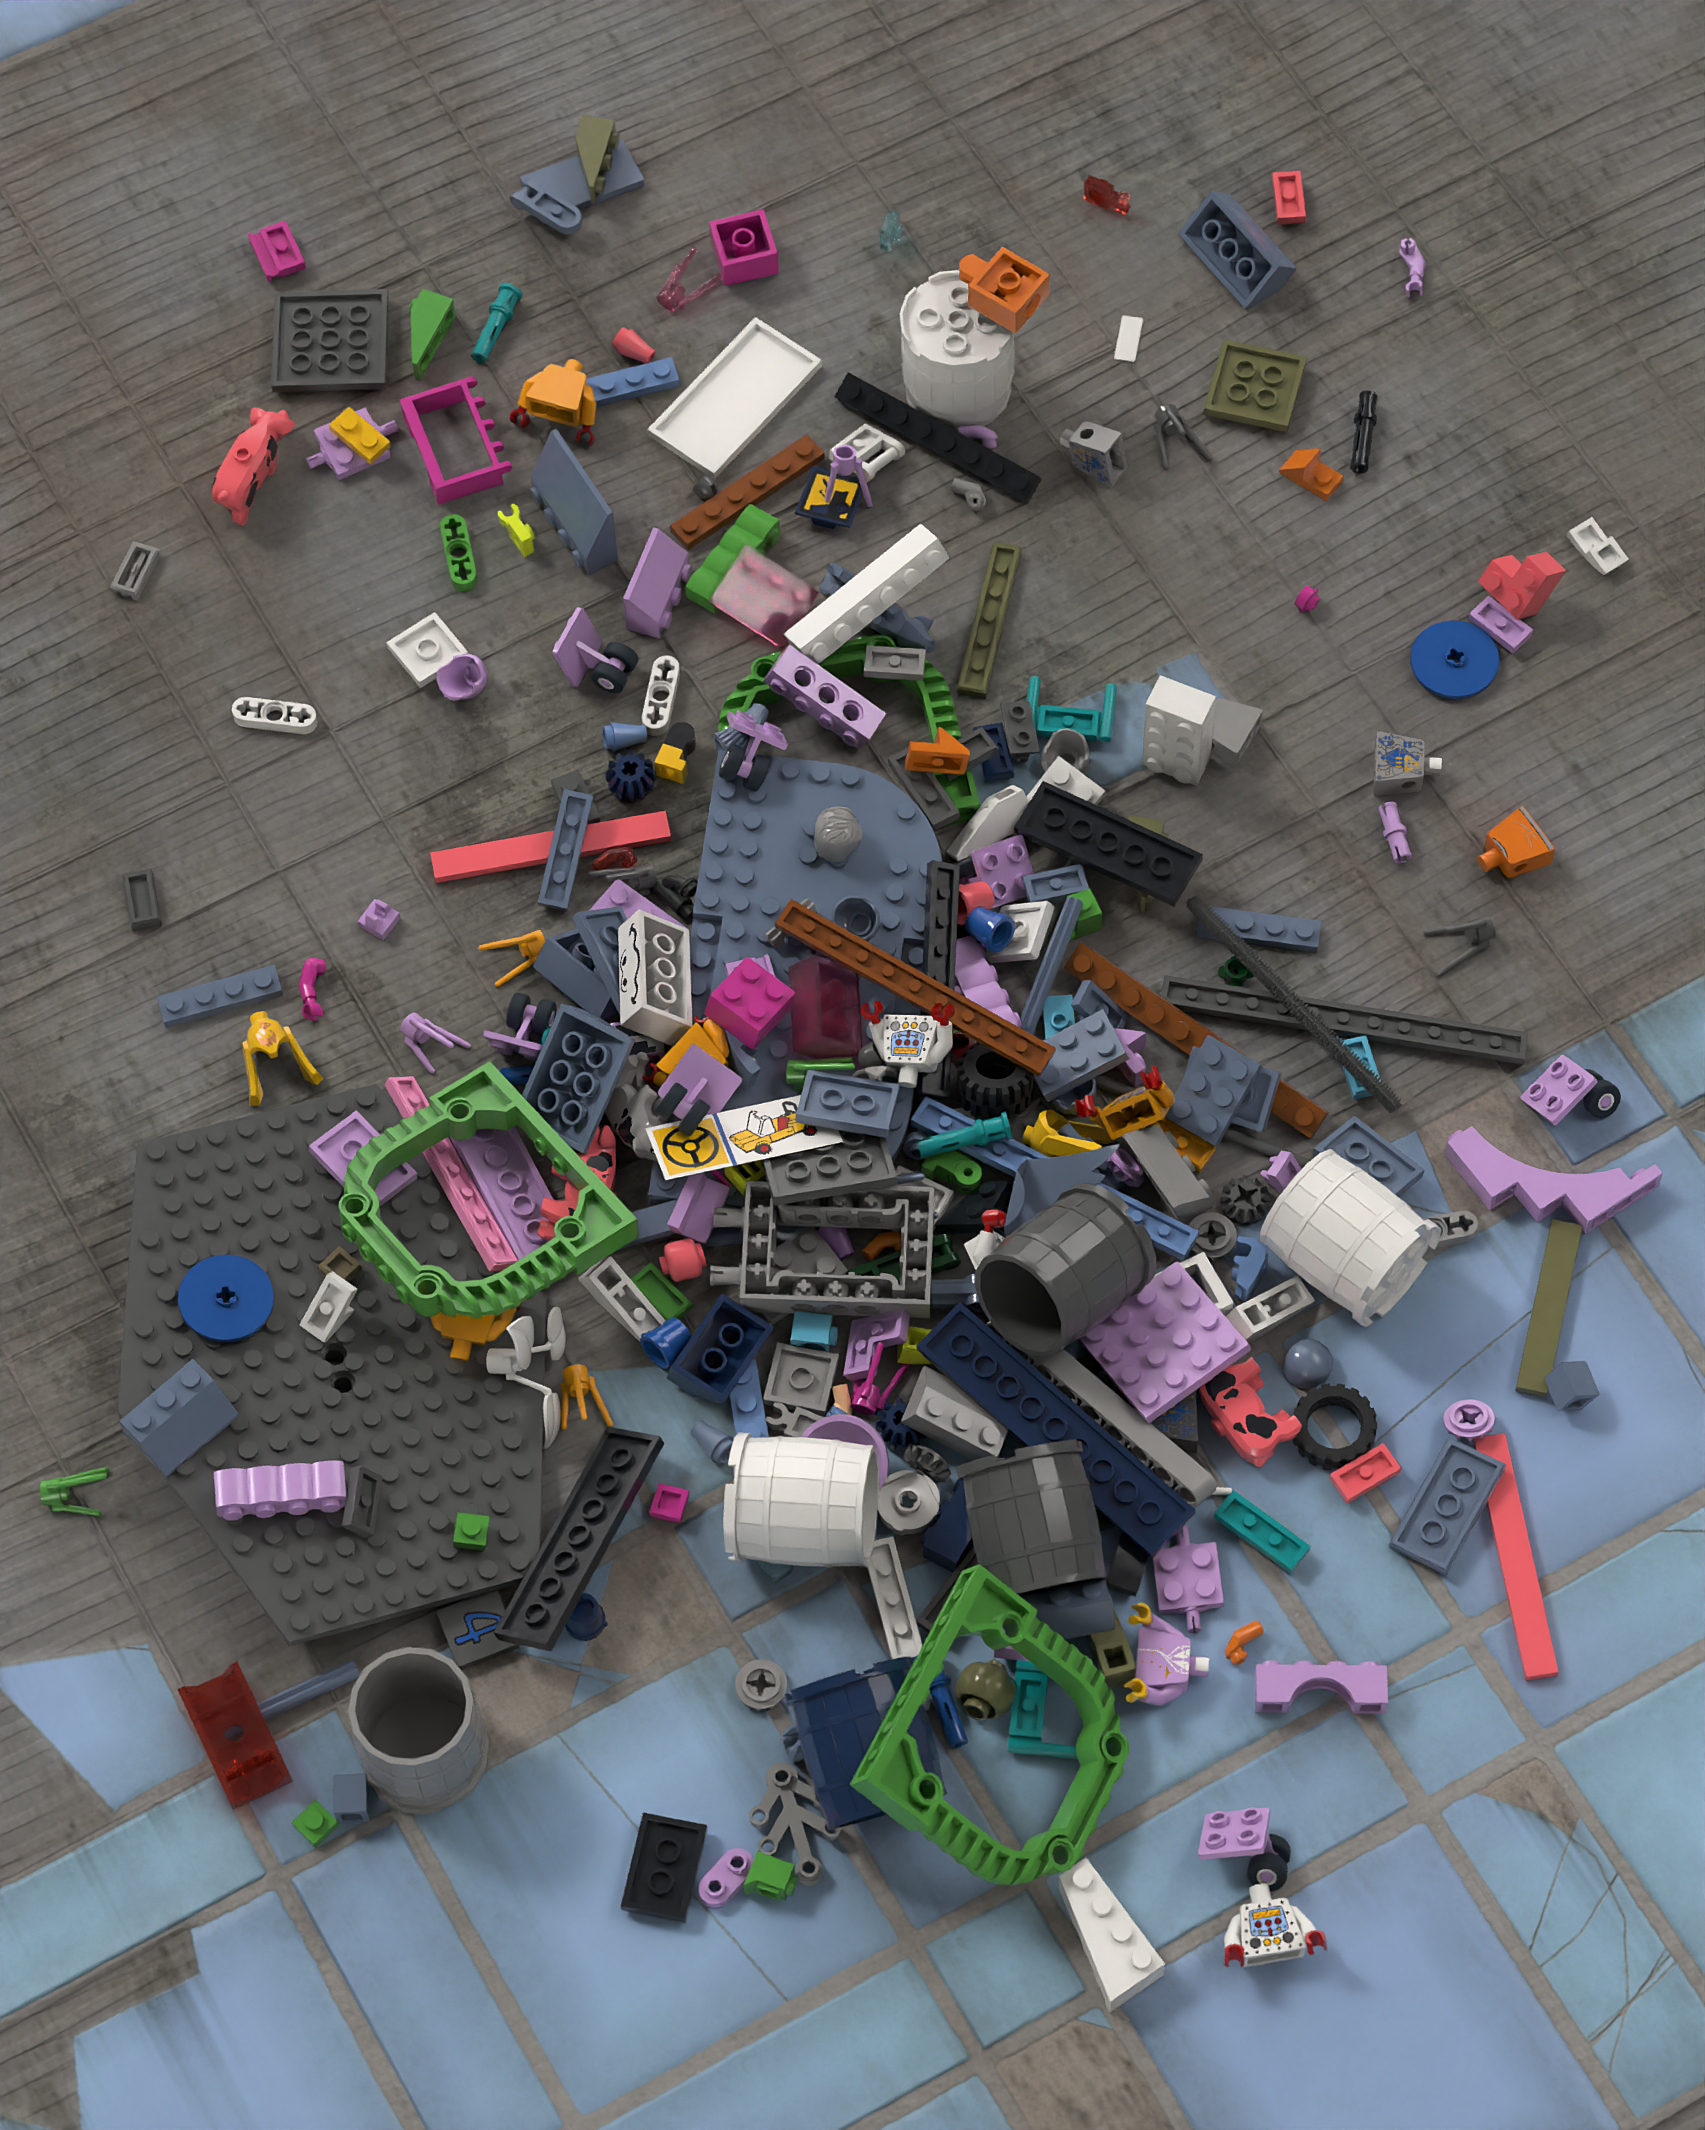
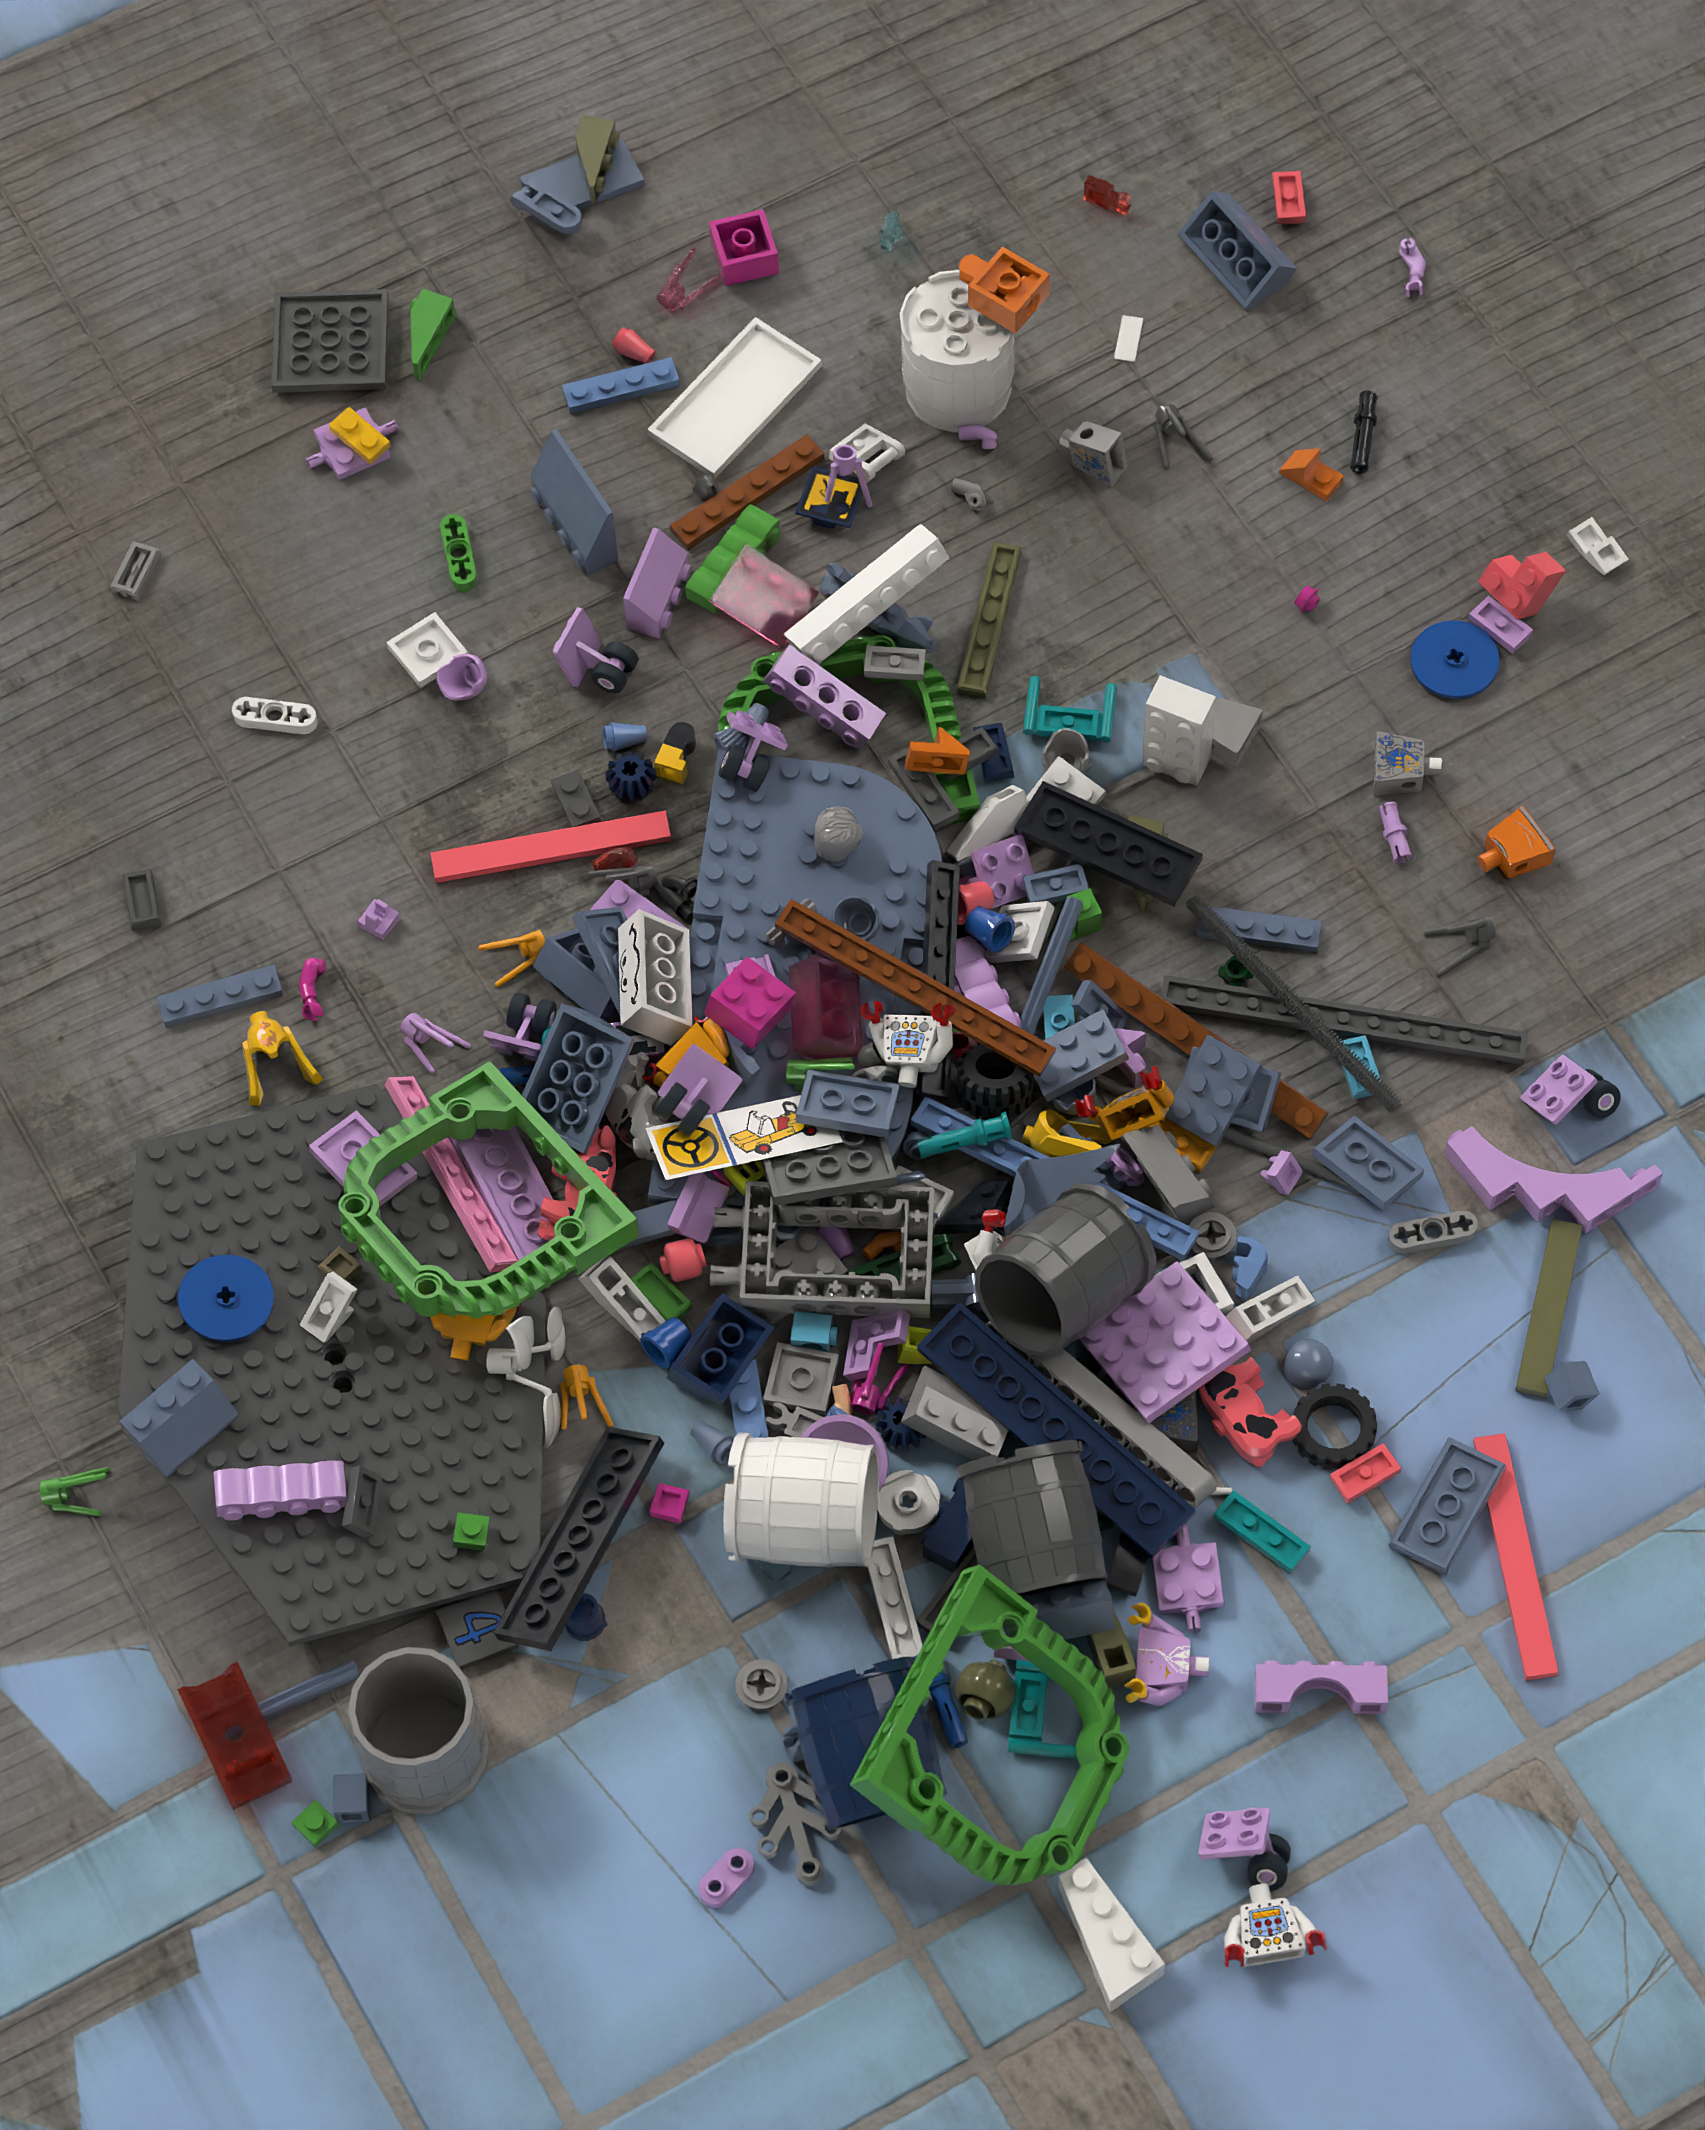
coral animal [212,408,295,526] -> none
dark pink plate [247,220,306,282] -> none
dark pink hinge [399,376,512,505] -> none
teal pin [471,283,523,364] -> none
neon yellow plate [498,503,535,557] -> none
light orange torso [509,359,596,446] -> none
sand blue plate [538,789,594,911] -> none
black plate [621,1812,708,1923] -> none
white beam [642,656,680,736] -> none
bright green window [744,1851,799,1901] -> none
black plate [834,372,1042,504] -> none
dark grey gear [903,1445,951,1483] -> none
bright green leg [921,1150,982,1195] -> none
dark grey hinge [1000,701,1040,763] -> none
olive plate [1203,339,1307,432] -> none
dark grey gear [1220,1175,1270,1223] -> none
orange arm [1225,1620,1264,1665] -> none
white piece [1260,1149,1441,1327] -> none
lavender gear [1443,1400,1495,1442] -> none

